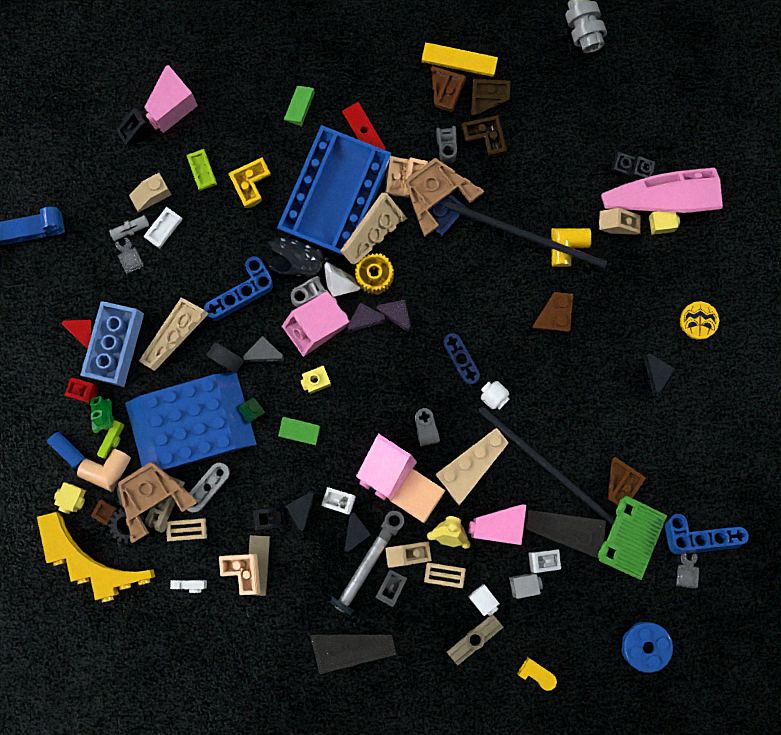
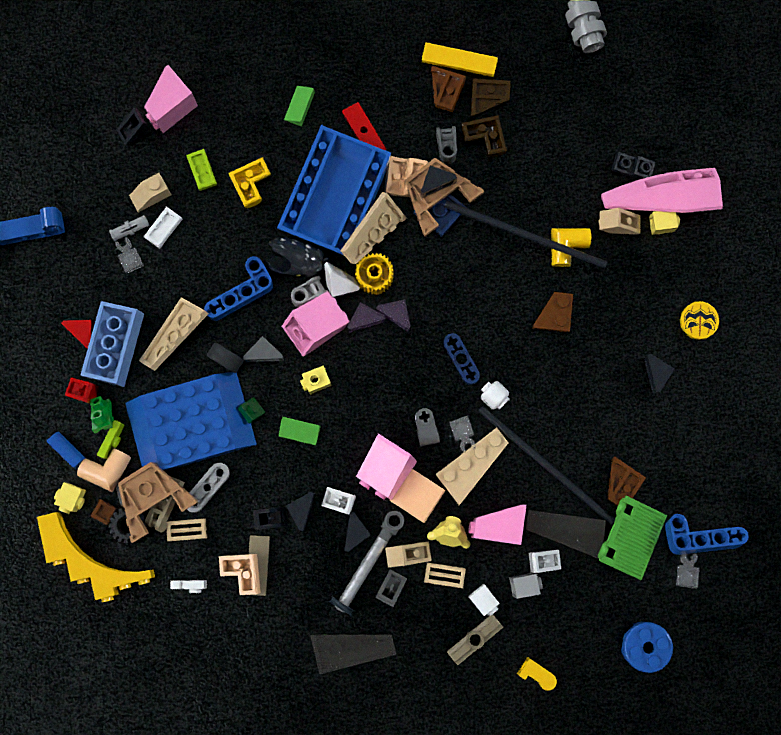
none -> black slope [420,165,457,198]
none -> clear plate [449,416,476,453]

